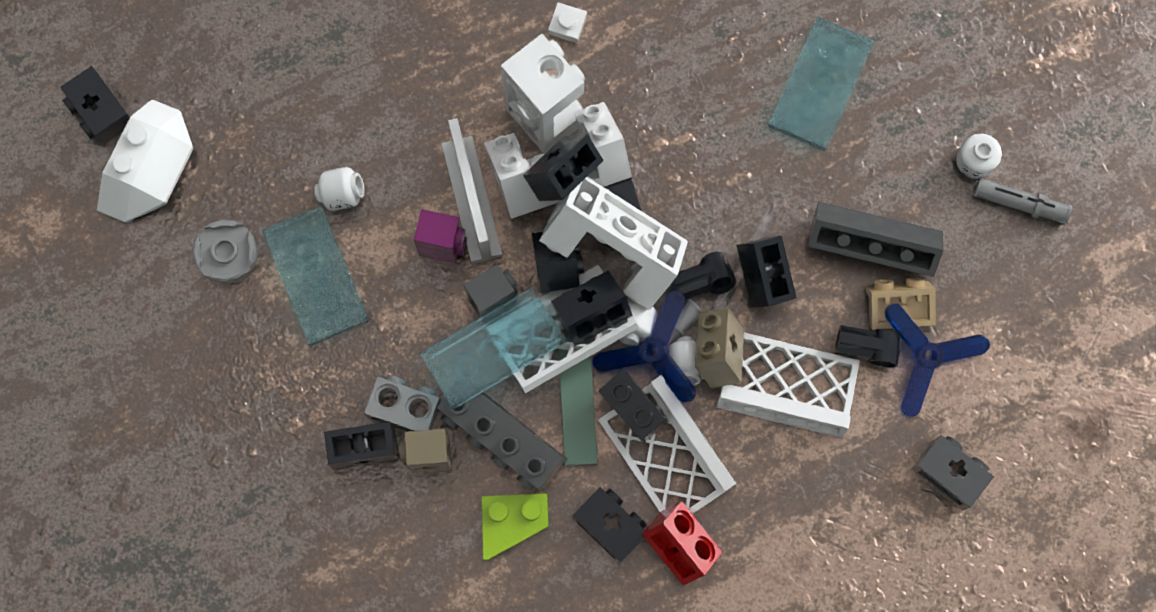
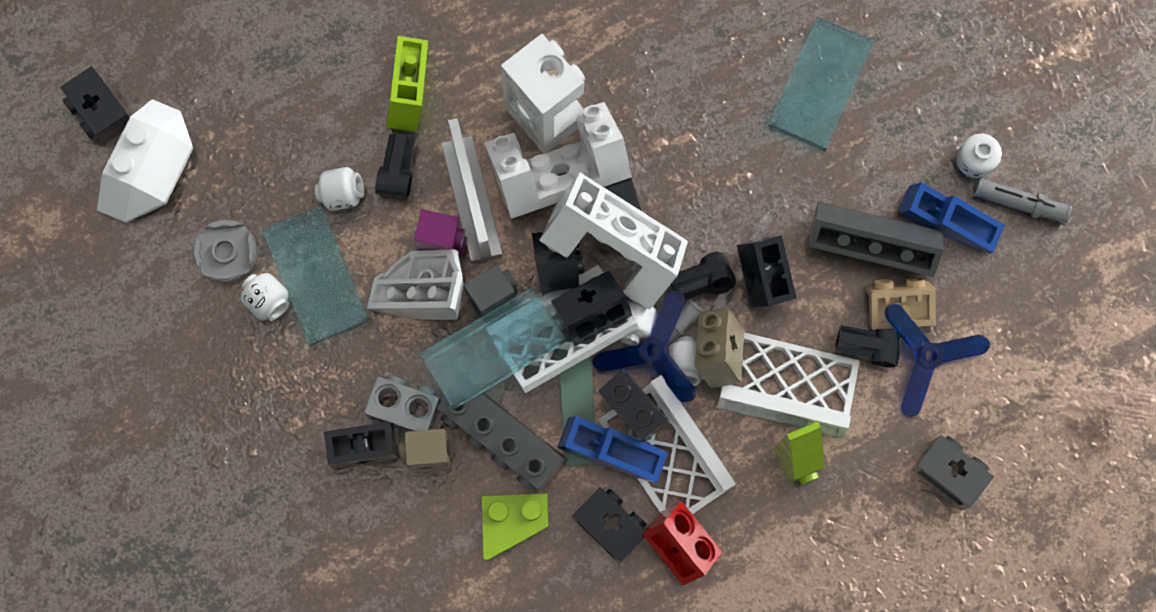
black brick [523,134,604,201] -> none
white plate [548,2,587,43] -> none
none -> white head [240,273,289,321]
none -> white wedge [367,249,464,320]
none -> black piece [375,133,417,199]
none -> lime slope [385,36,428,132]
none -> blue slope [557,416,668,483]
none -> lime slope [775,421,825,485]
none -> blue slope [898,182,1005,254]

